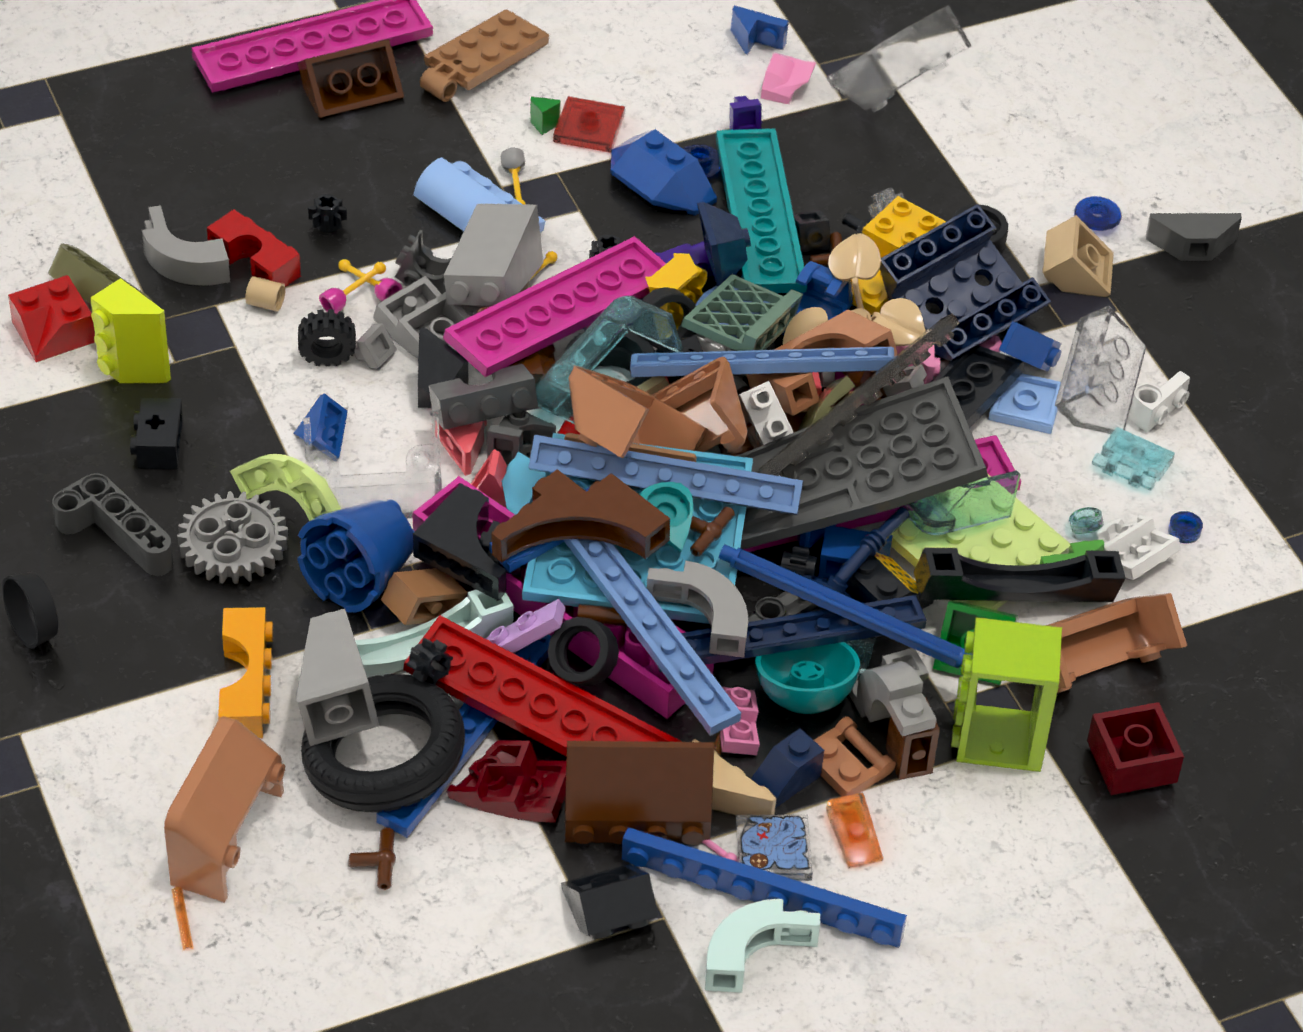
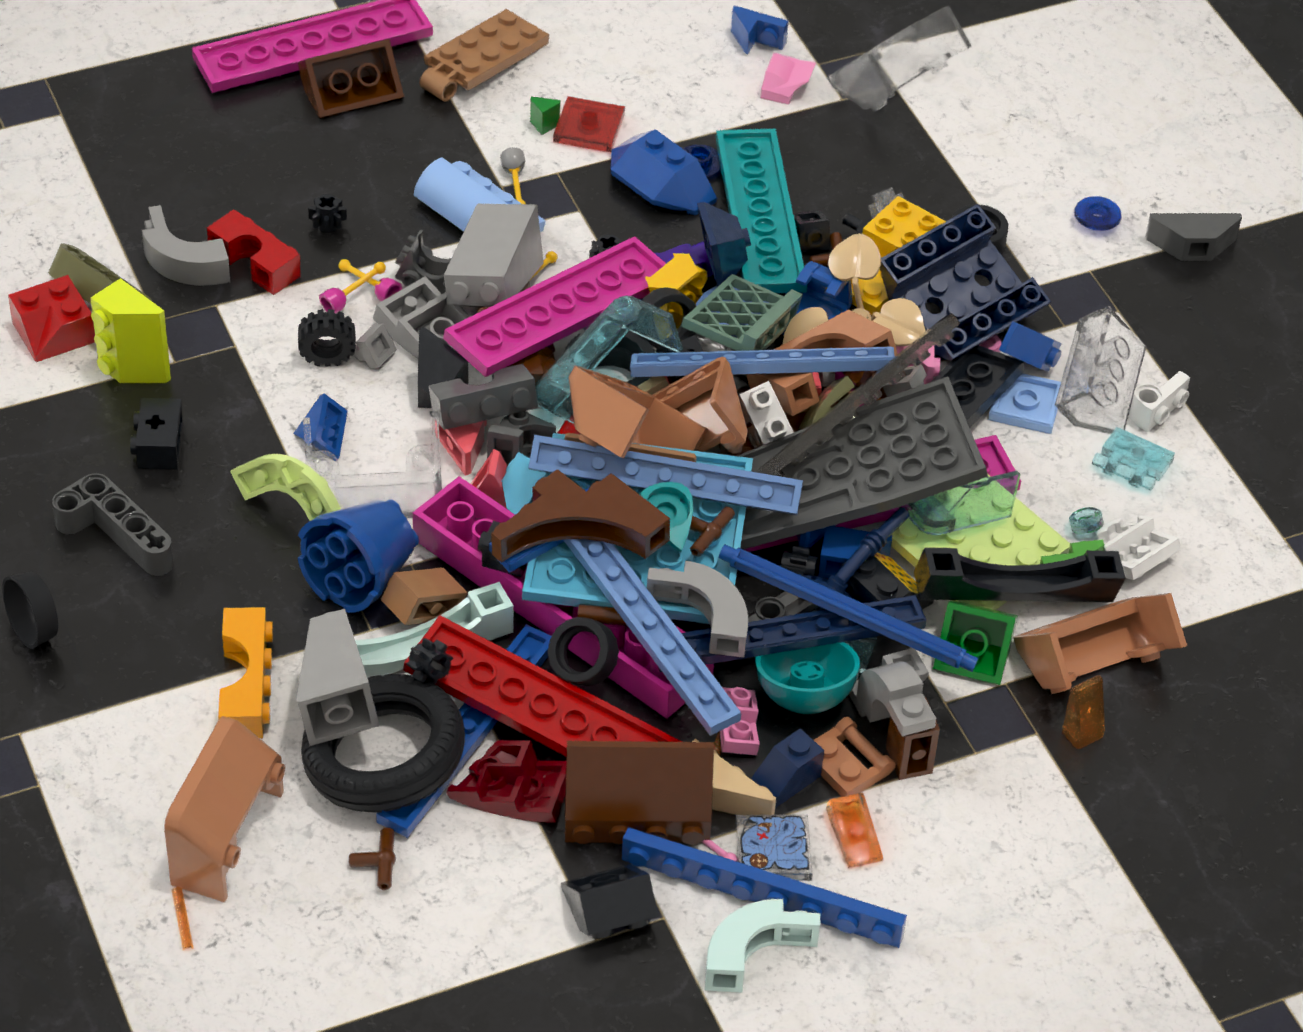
light grey gear [177,491,288,584] -> none
tan beam [245,277,285,312] -> none
black arch [413,483,506,601] -> none
lavender plate [485,599,566,653] -> none
dark purple tile [730,95,762,130] -> none
lime hose [951,617,1062,772] -> none
tan slope [1043,215,1114,297] -> none
dark red brick [1087,702,1184,795] -> none
clear blue tile [1168,511,1203,543] -> none
none -> clear orange slope [1062,675,1105,749]

